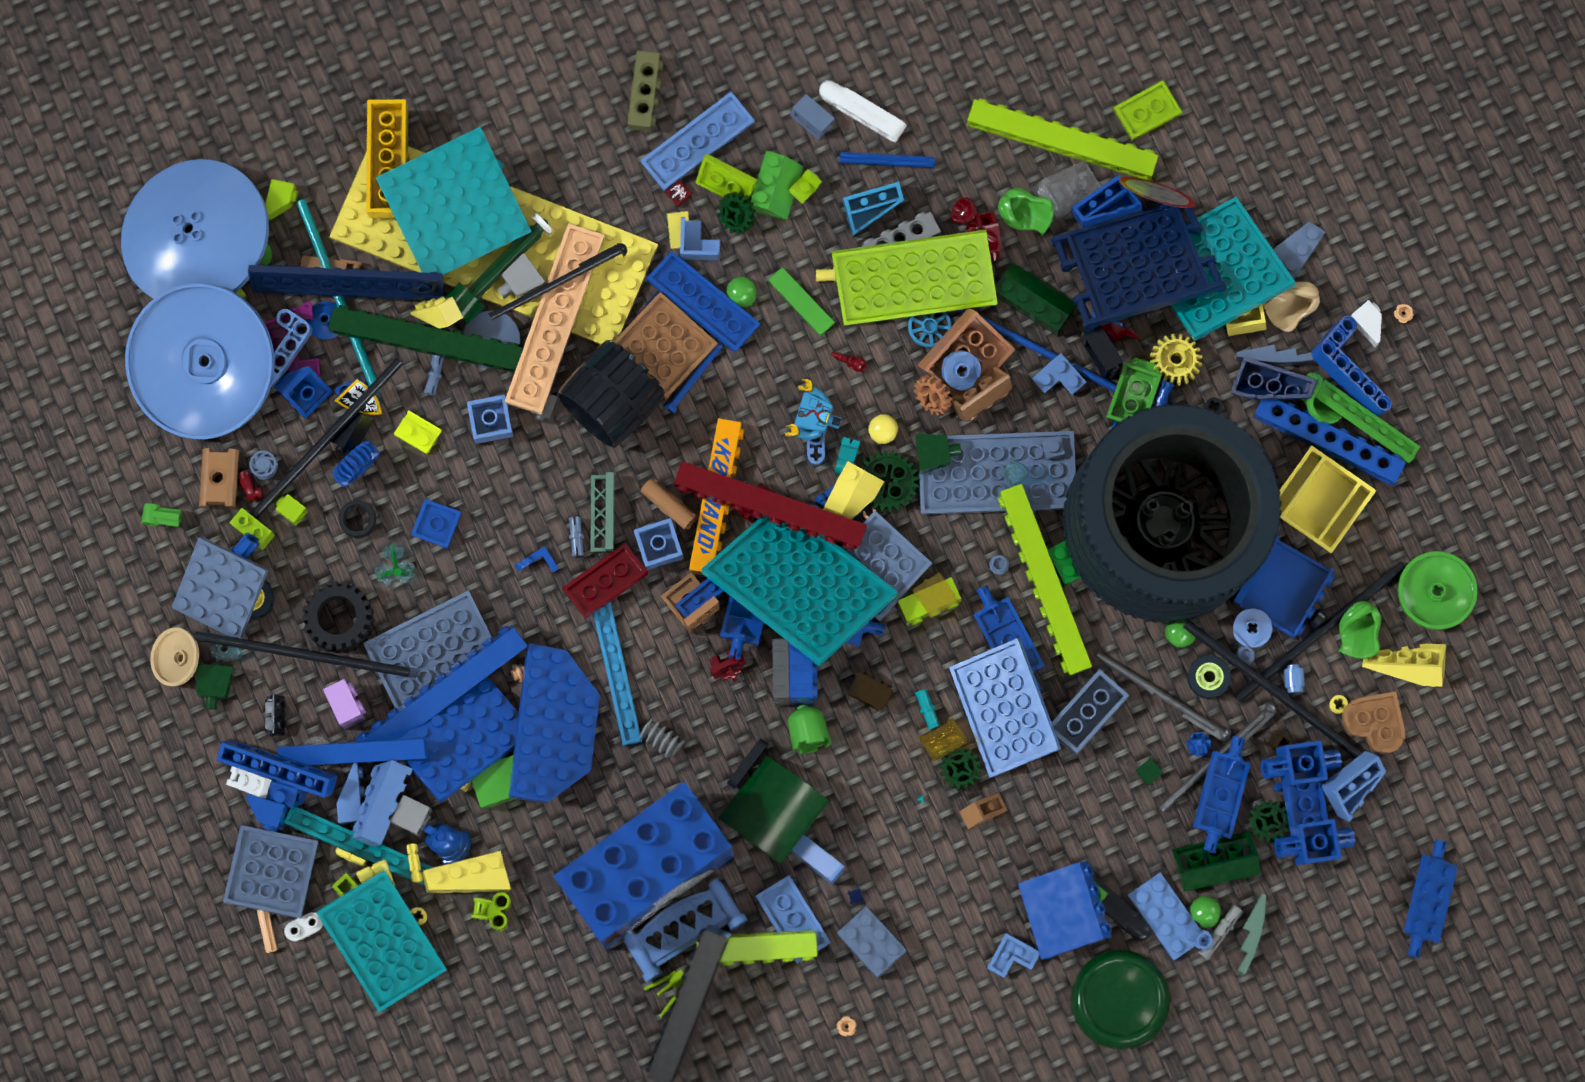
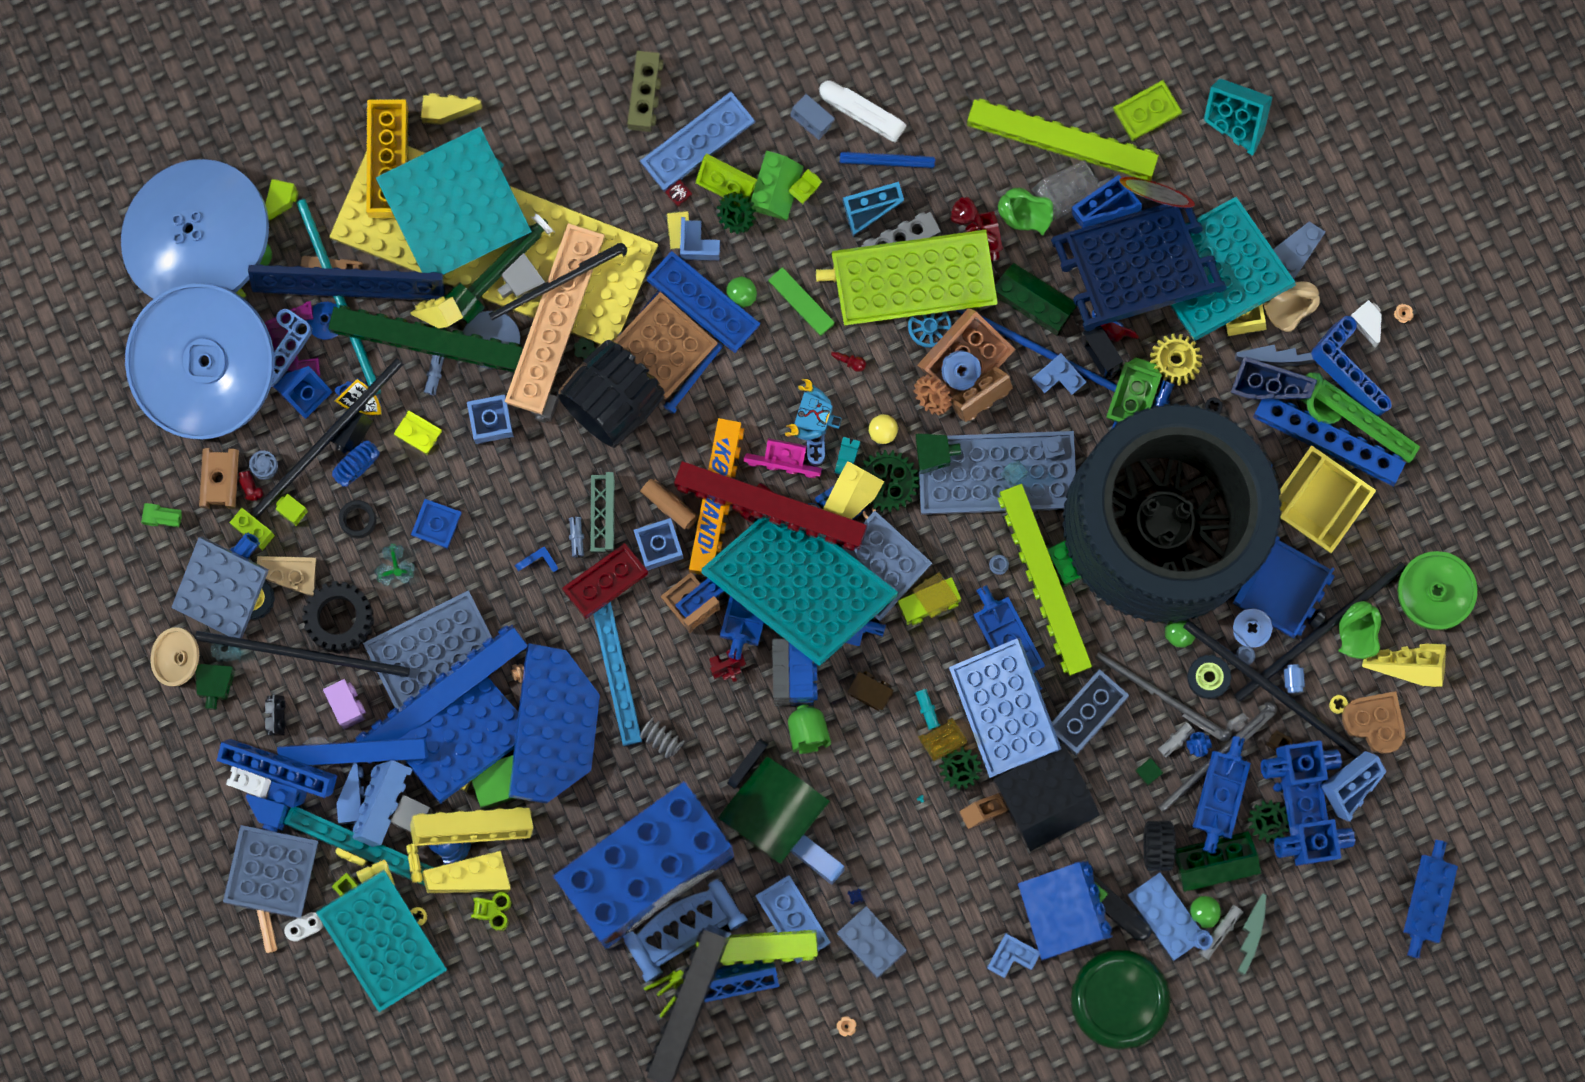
none -> tan wing [257,556,317,597]
none -> light yellow brick [410,807,533,846]
none -> light yellow slope [421,93,482,124]
none -> dark green plant [574,337,595,359]
none -> blue fence [704,960,779,1003]
none -> dark pink bracket [744,438,822,478]
none -> black slope [993,743,1100,852]
none -> black tyre [1143,821,1175,871]
none -> light grey pin [1158,722,1195,758]
none -> teal wedge [1204,78,1272,156]
none -> clear plate [1226,712,1248,732]

